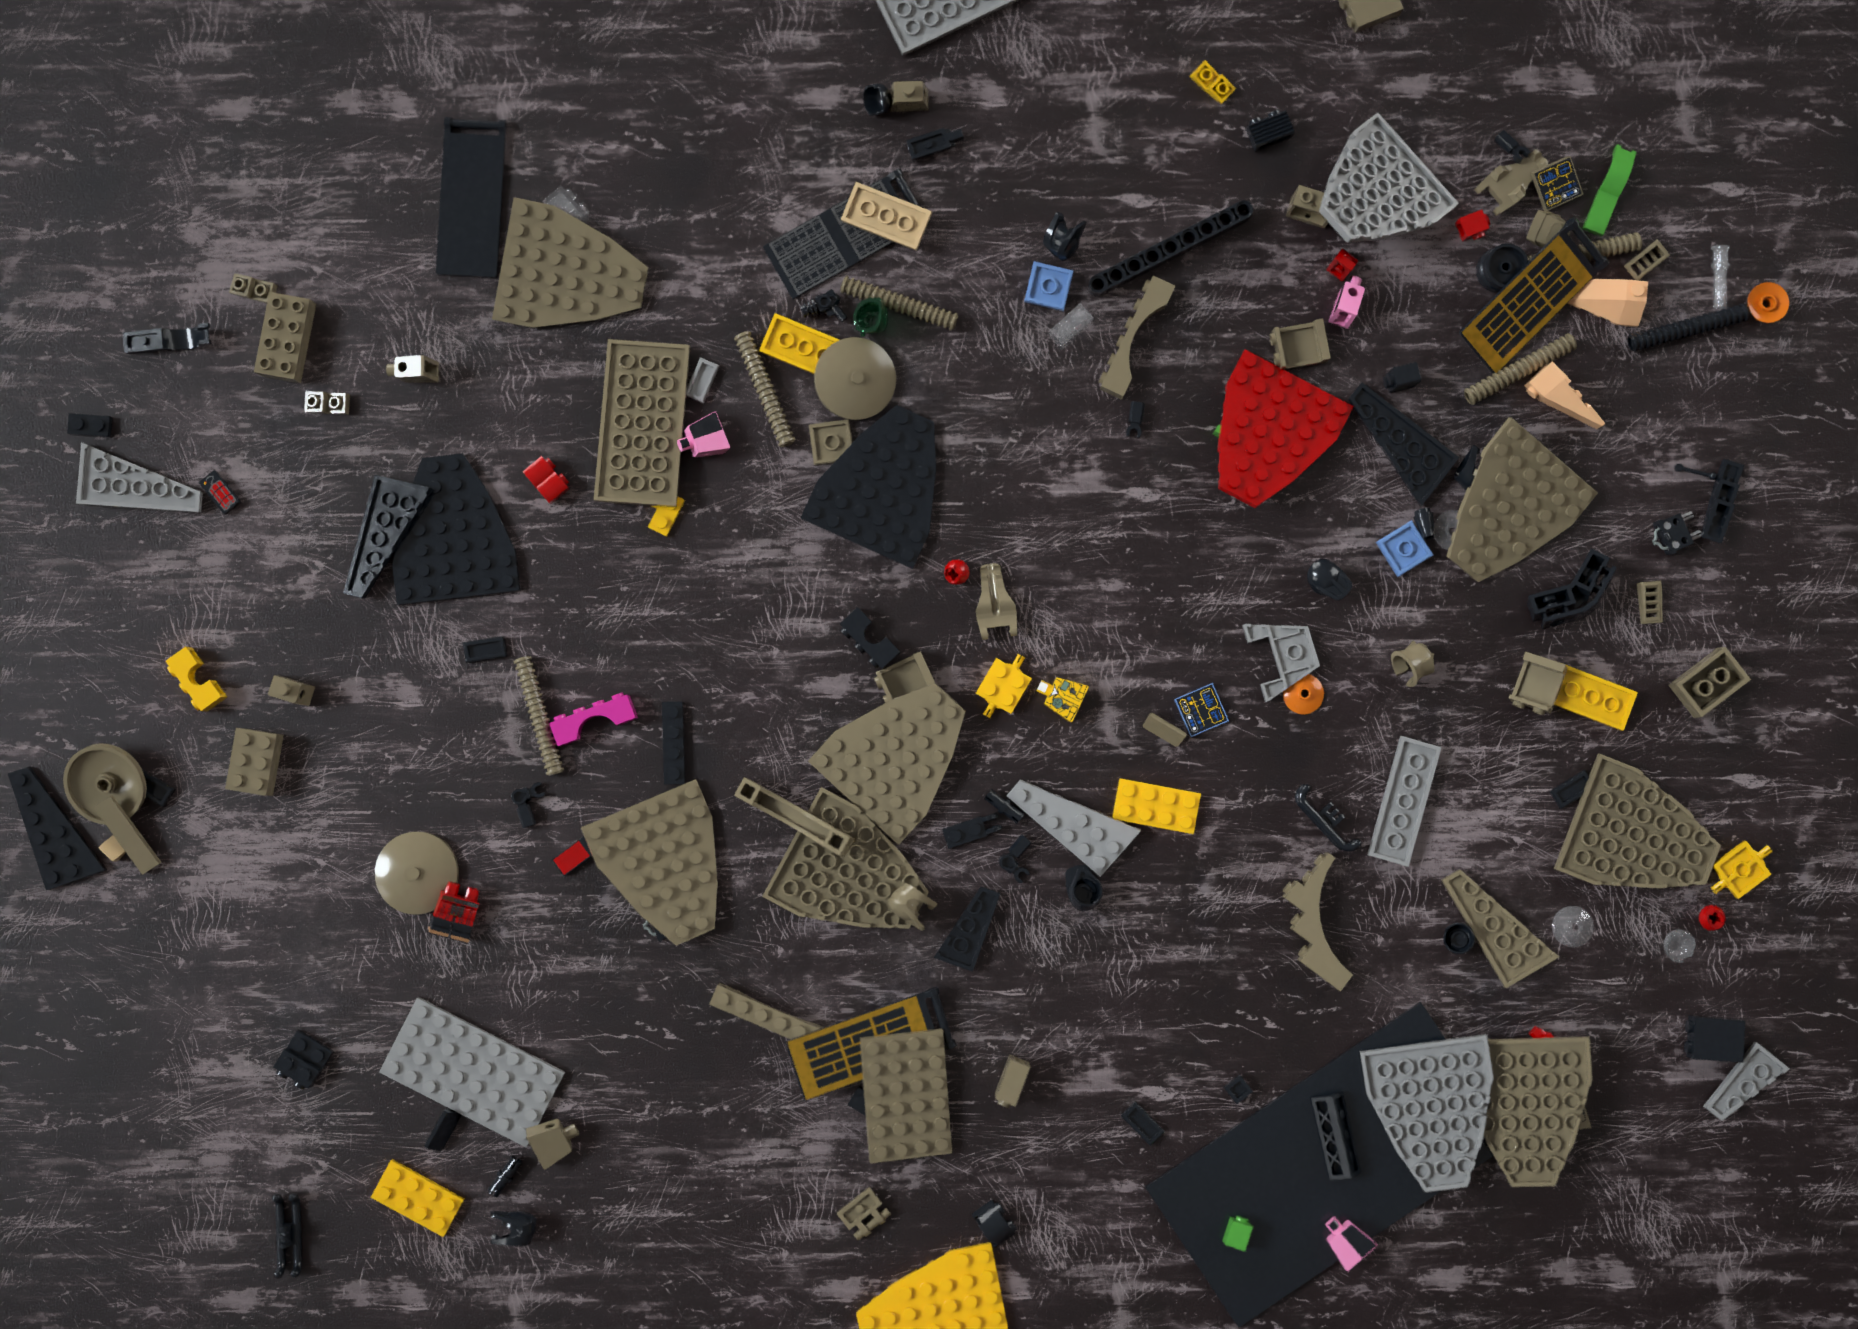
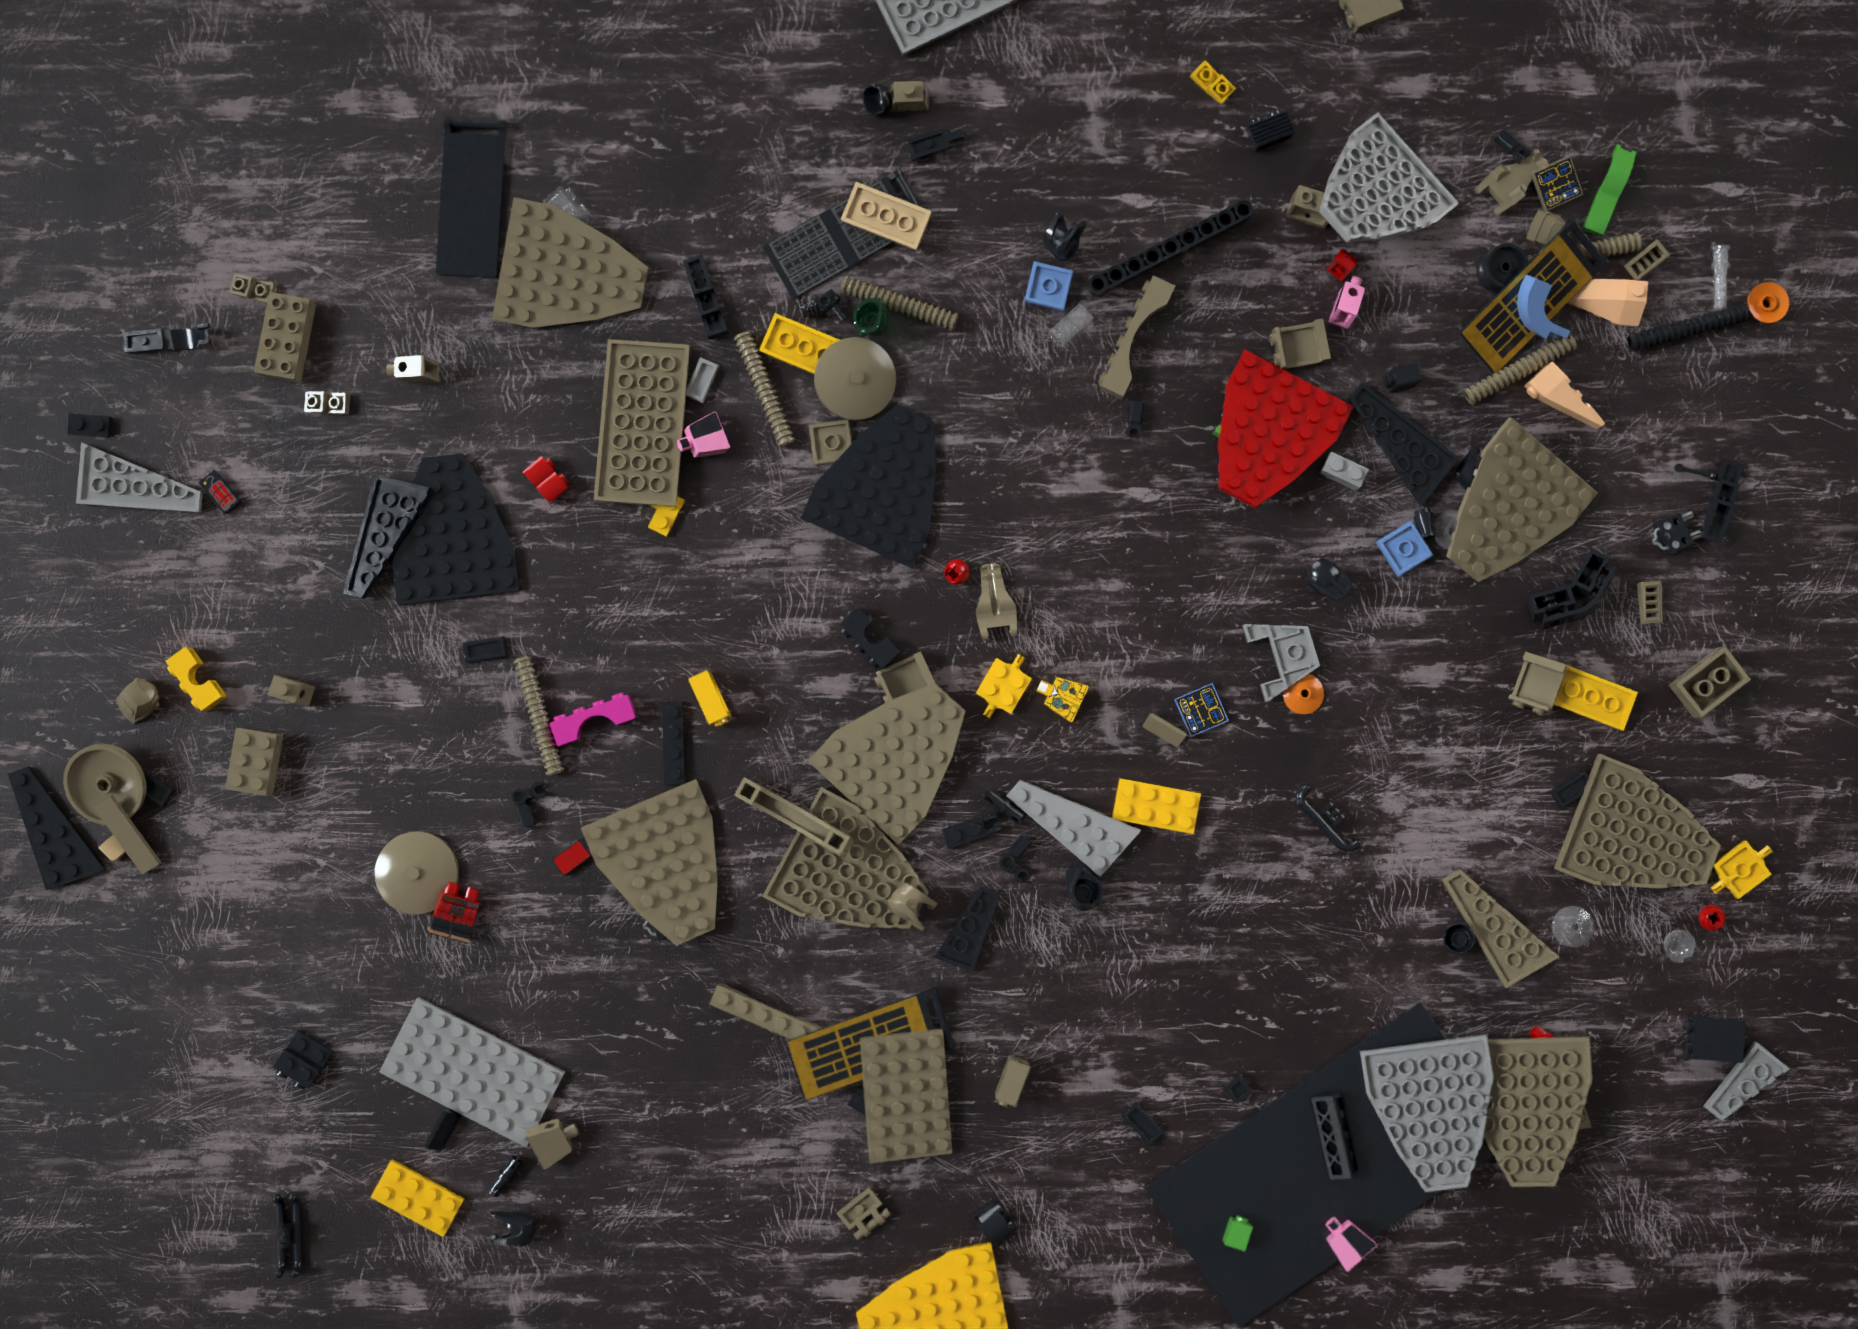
dark tan arch [1282,852,1353,991] -> none
light grey plate [1367,736,1442,867] -> none
dark tan helmet [1391,640,1435,687] -> none
red brick [1455,209,1490,242] -> none
none -> dark tan helmet [116,678,160,724]
none -> black slope [683,254,728,340]
none -> yellow window [688,670,732,727]
none -> light grey brick [1319,452,1369,491]
none -> medium blue arch [1517,275,1570,339]

